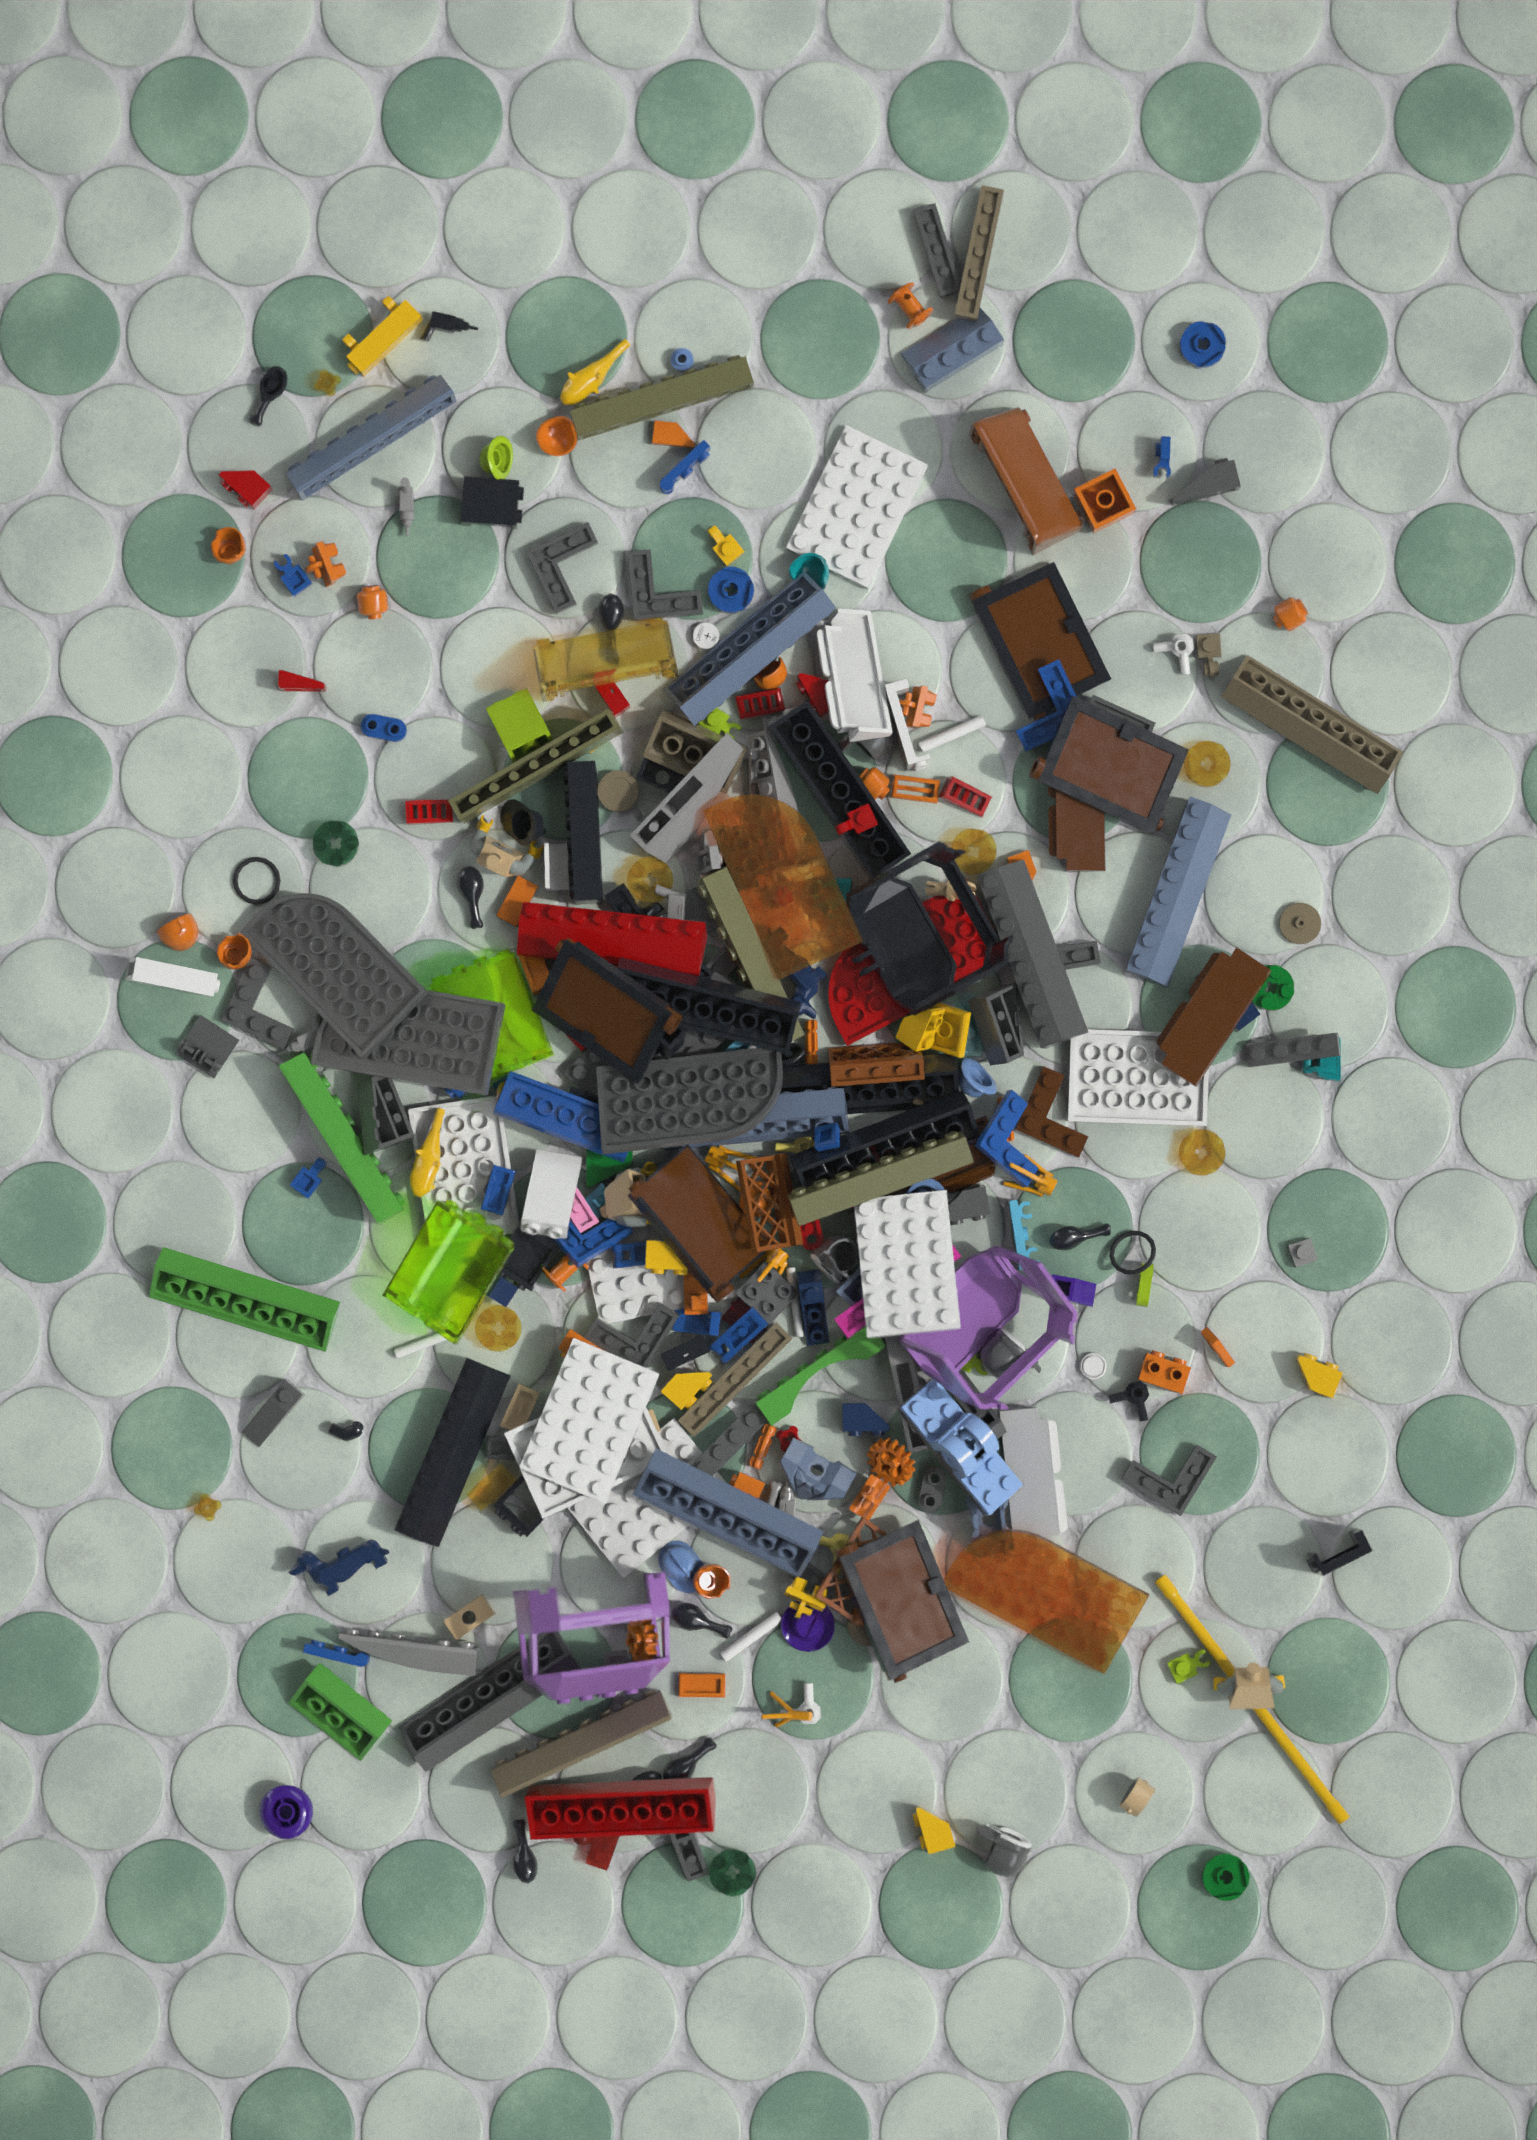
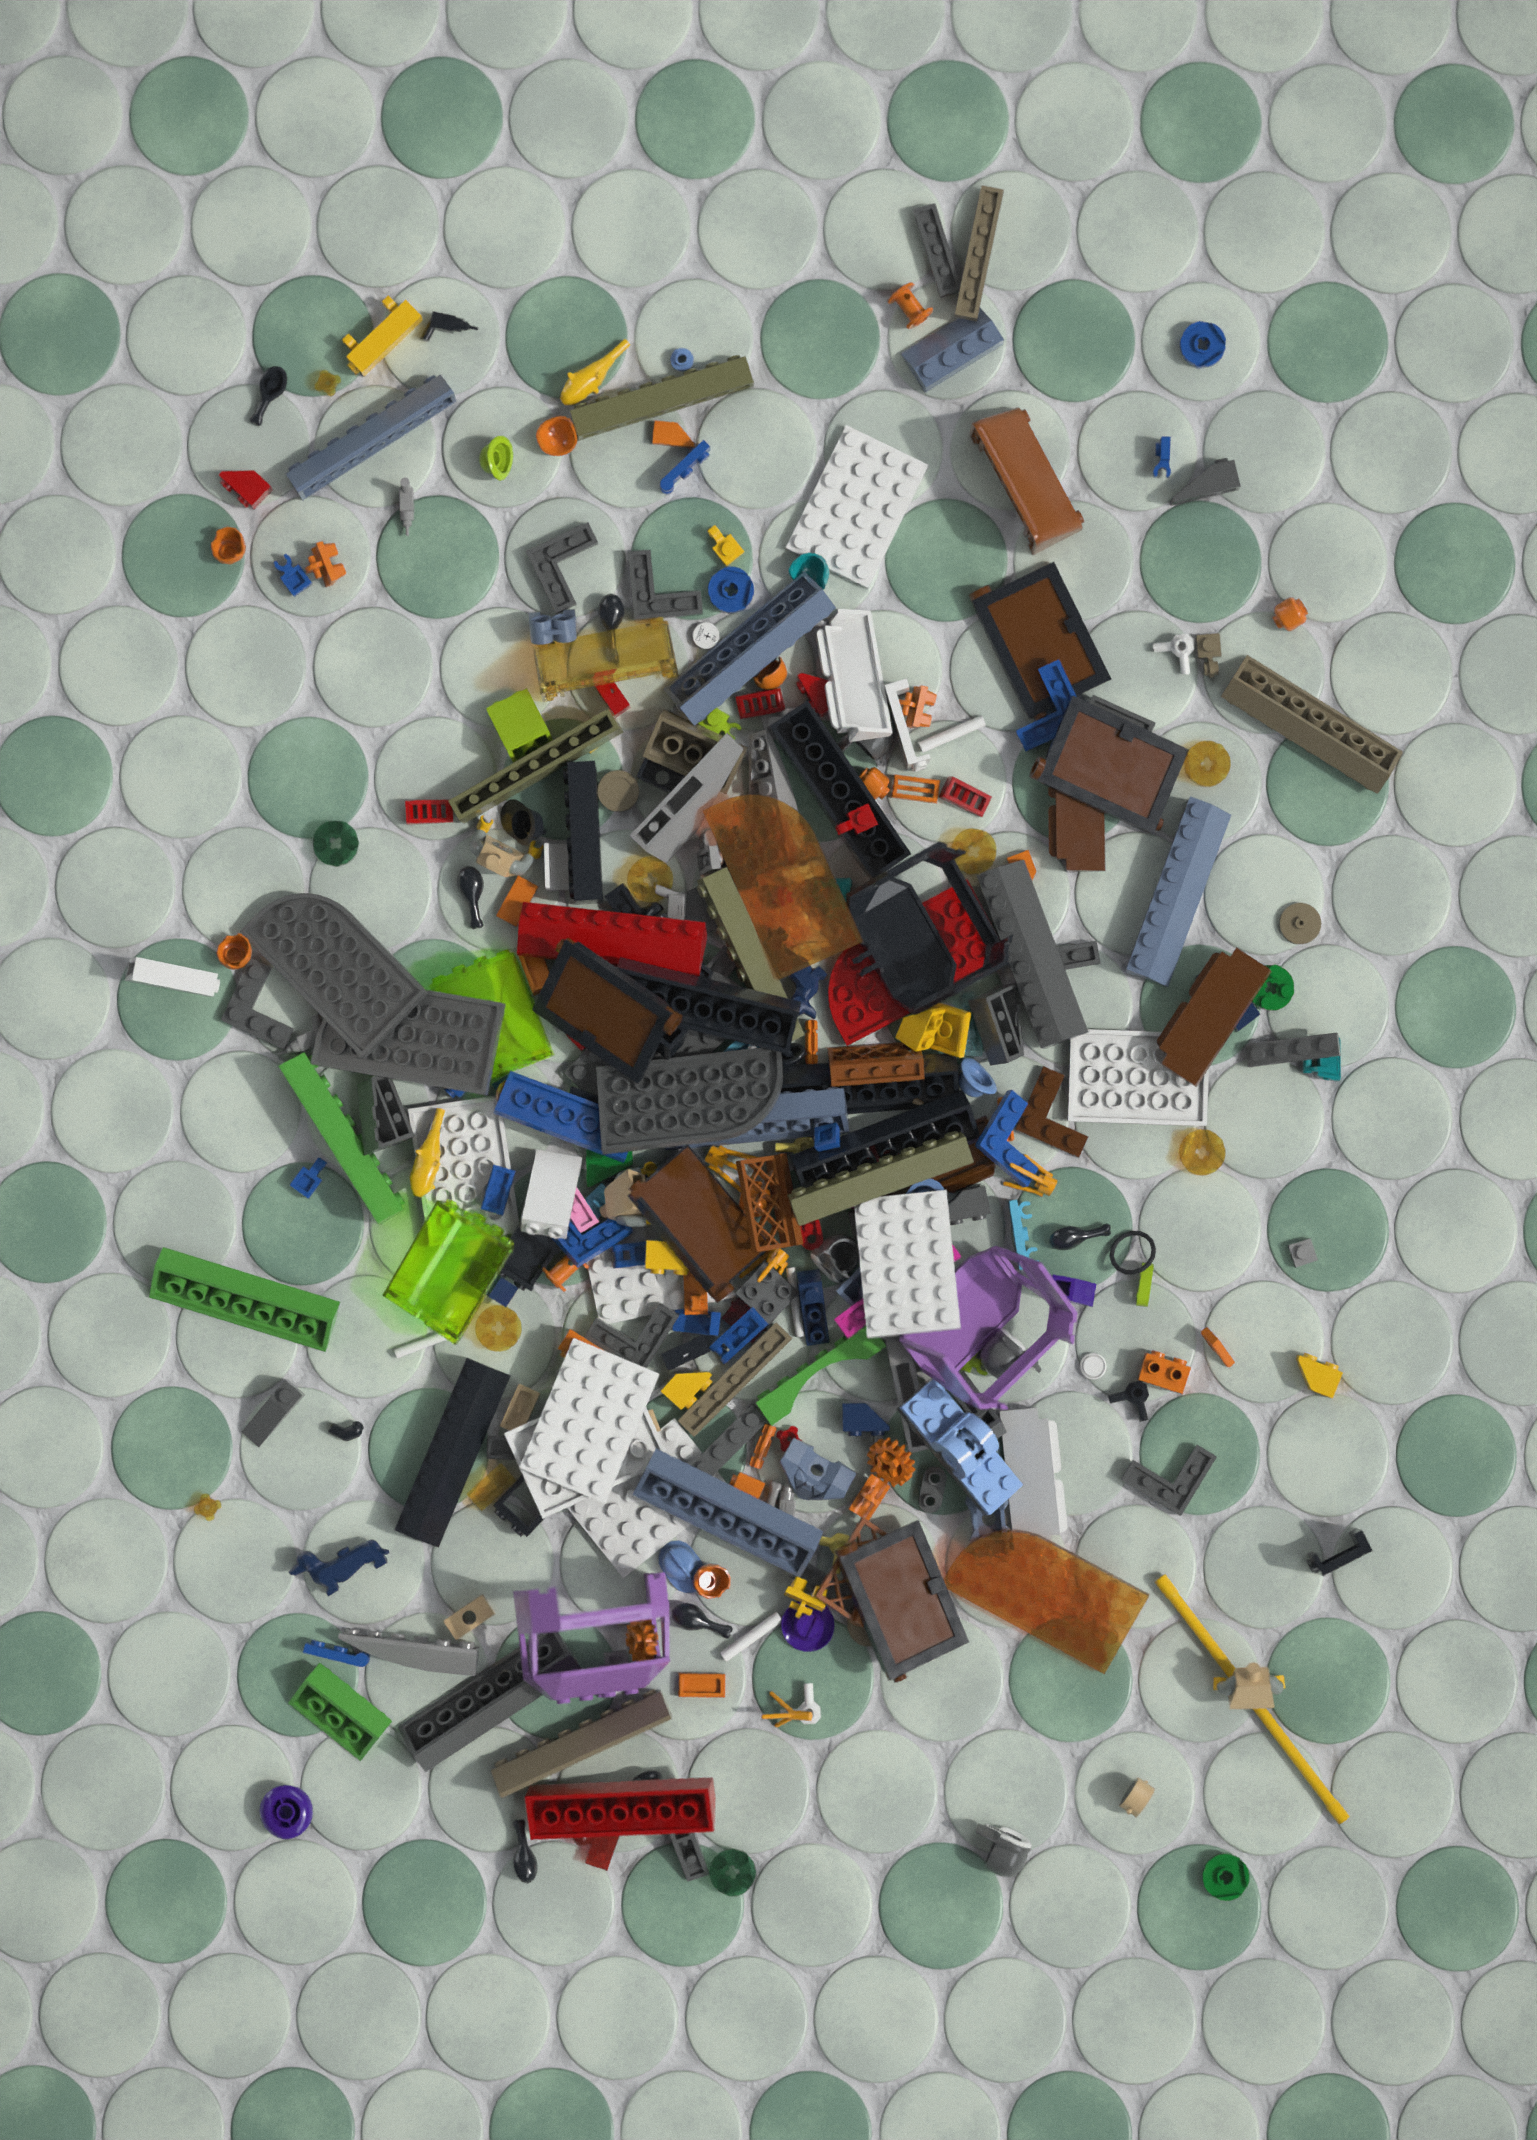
orange helmet [157,913,198,951] -> none
dark grey hinge [175,1015,239,1078] -> none
black piece [233,857,281,905] -> none
red slope [278,670,327,692] -> none
orange head [357,585,388,620] -> none
blue plate [361,714,407,742] -> none
black panel [461,476,524,529] -> none
black piece [663,1737,717,1779] -> none
yellow slope [912,1806,956,1854] -> none
tan arm [925,880,976,901] -> none
orange brick [1073,468,1136,534] -> none
lime plate [1167,1649,1211,1684] -> none
none -> sand blue piece [529,609,577,645]

